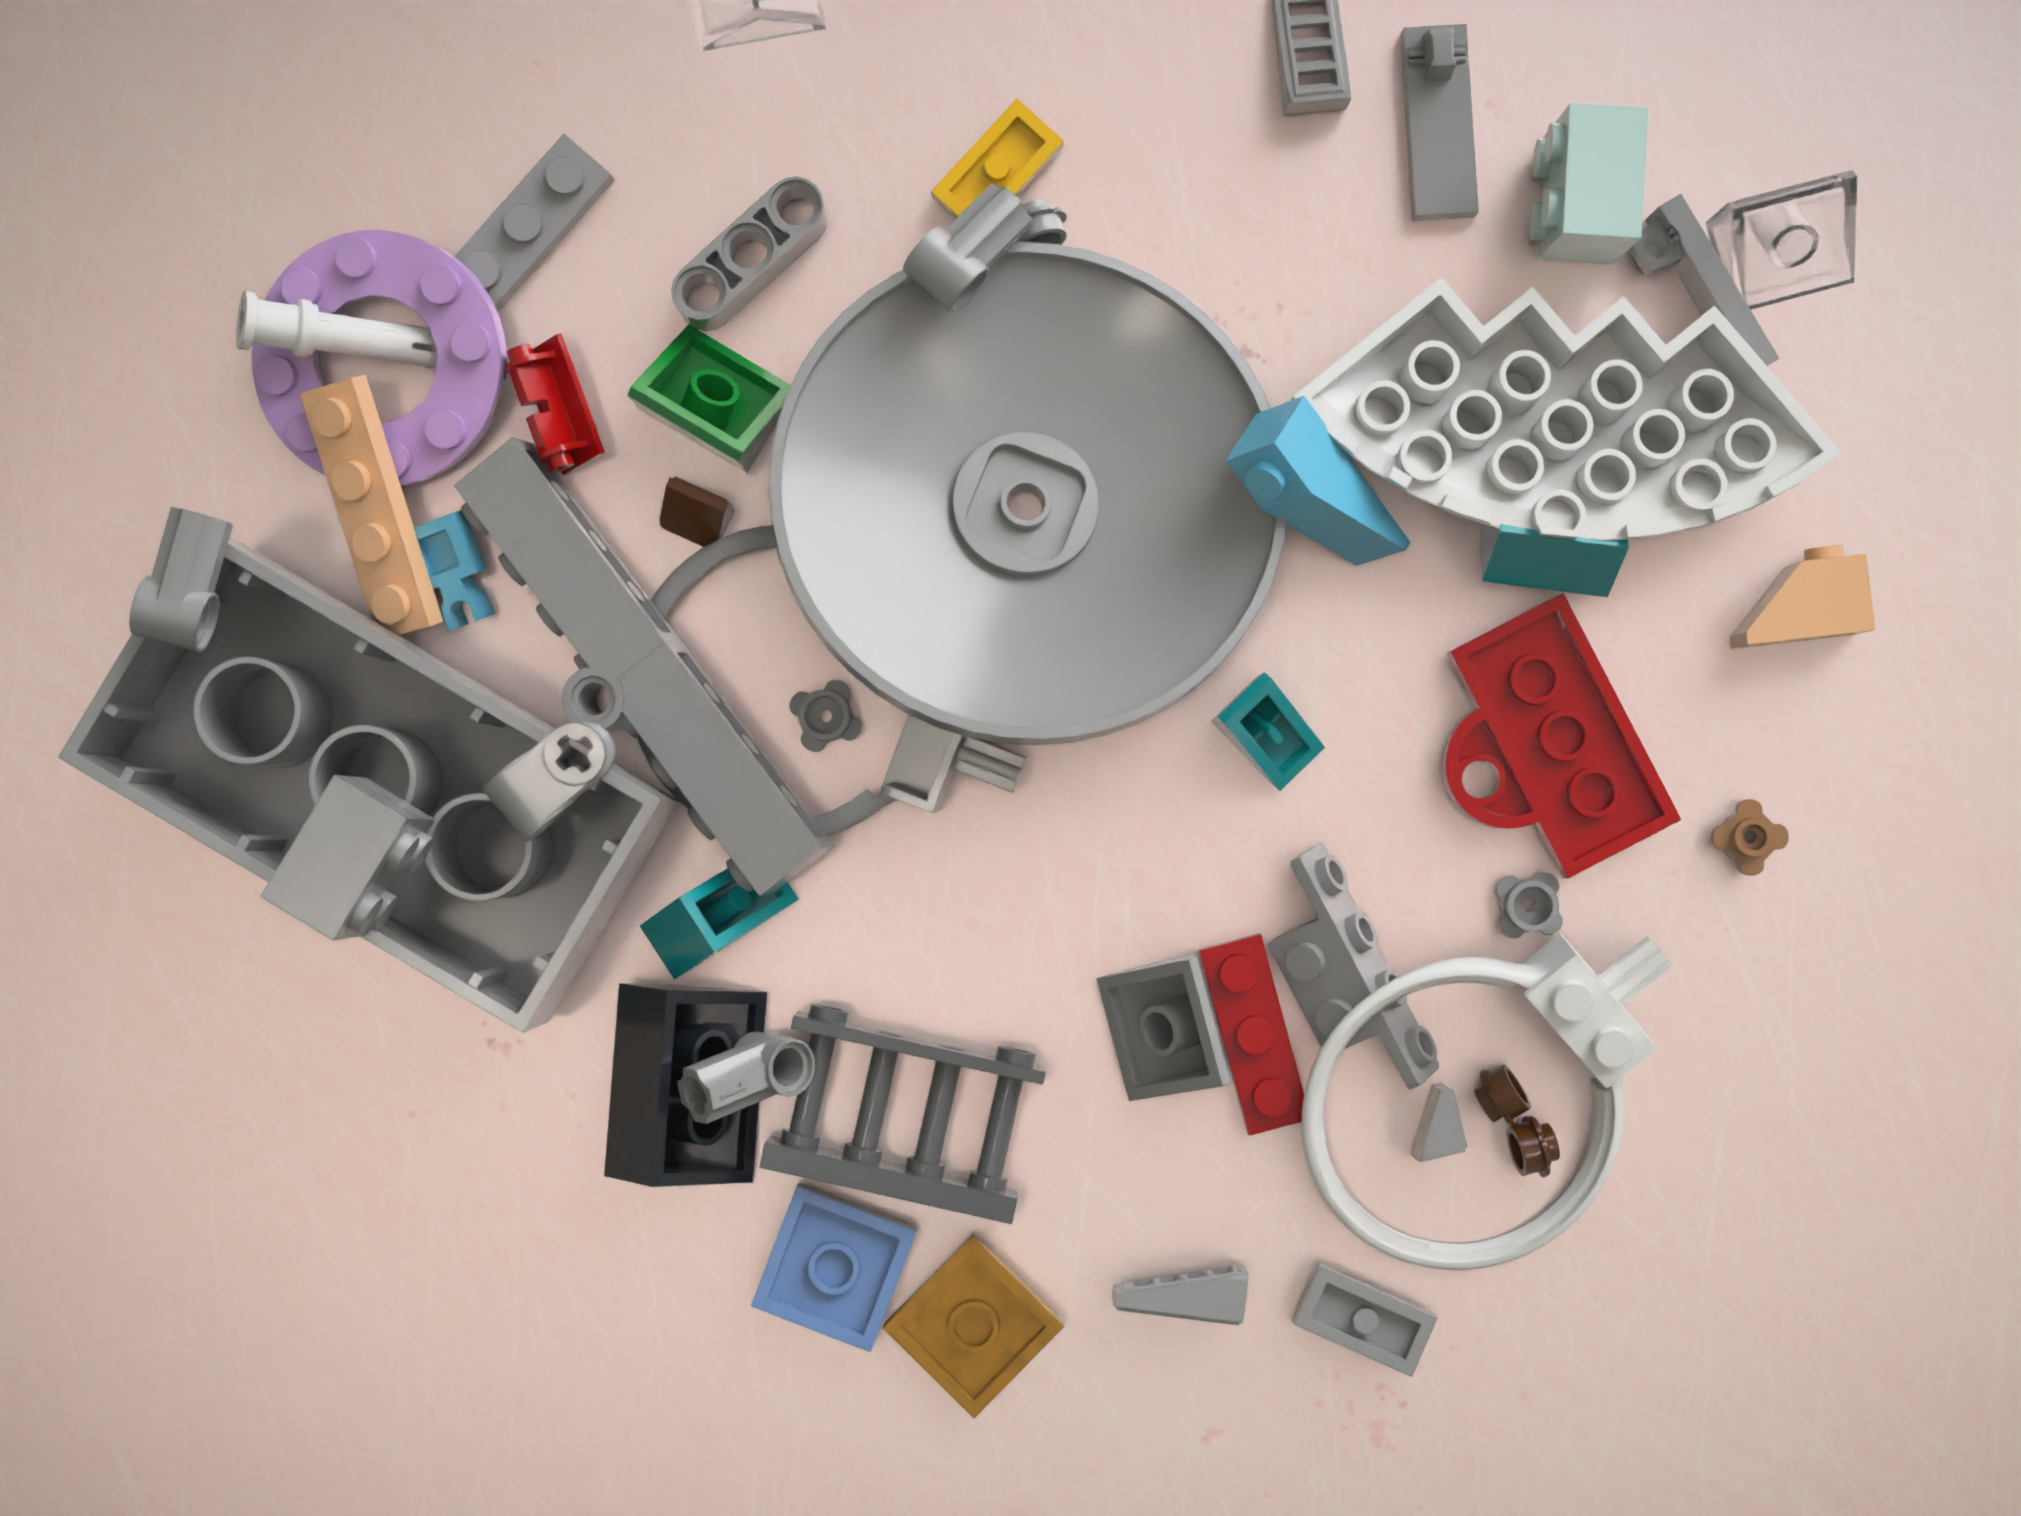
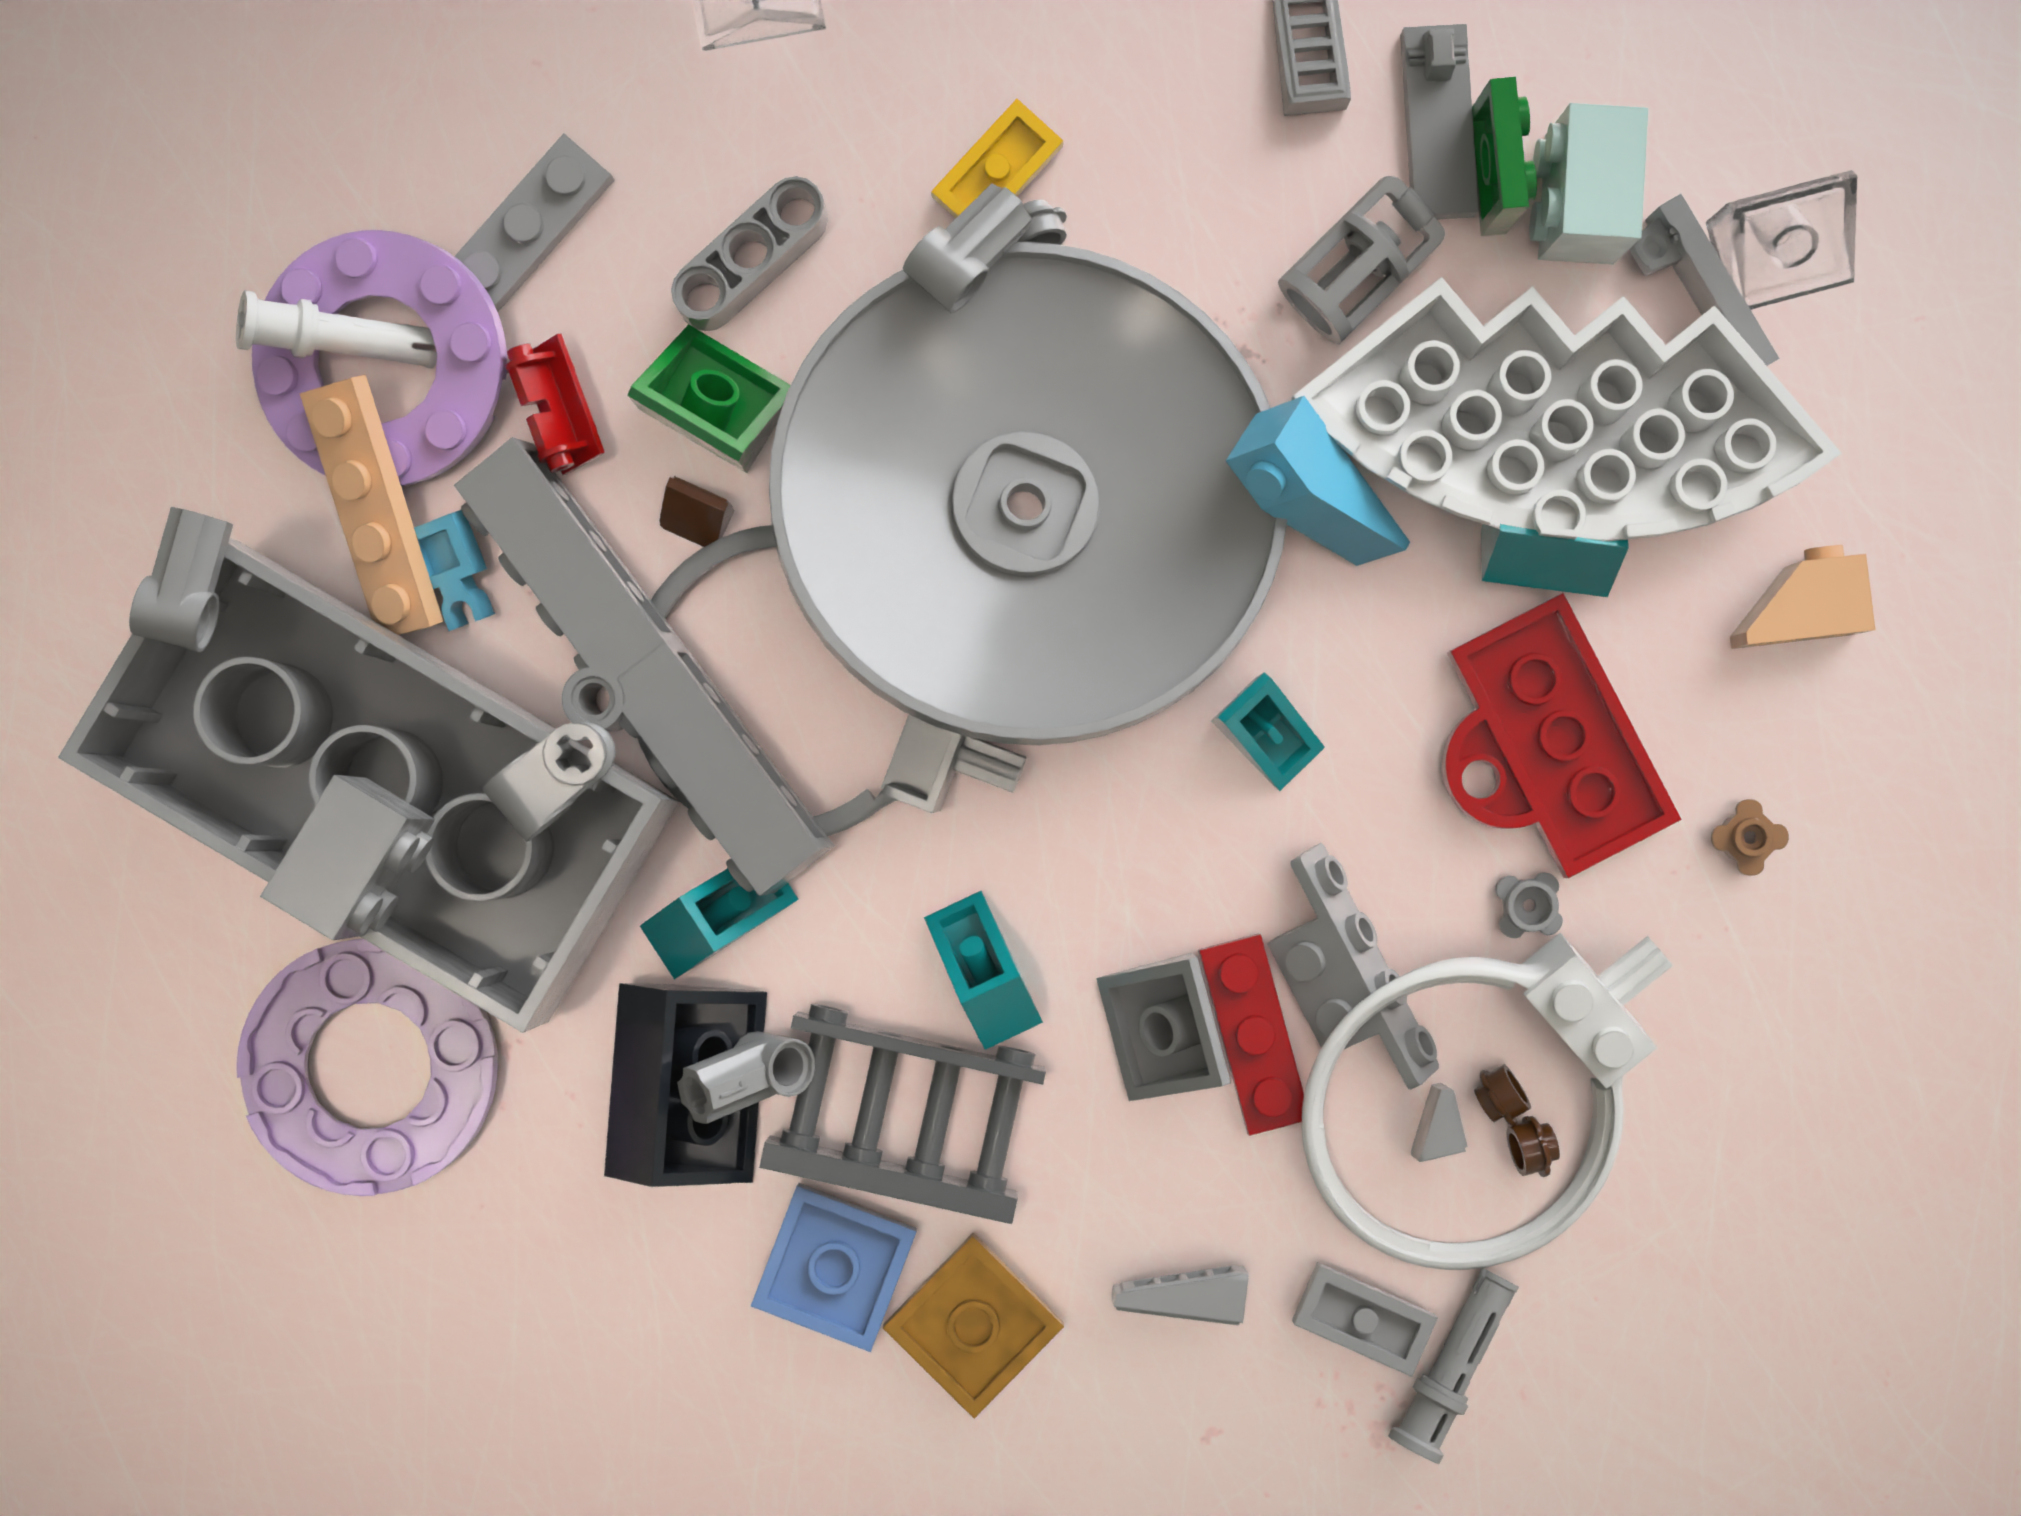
light grey plate [789,680,862,752] -> none
none -> lavender plate [237,938,498,1196]
none -> teal slope [924,891,1043,1050]
none -> light grey piece [1278,176,1445,344]
none -> light grey pin [1388,1268,1519,1464]
none -> green plate [1472,76,1537,237]

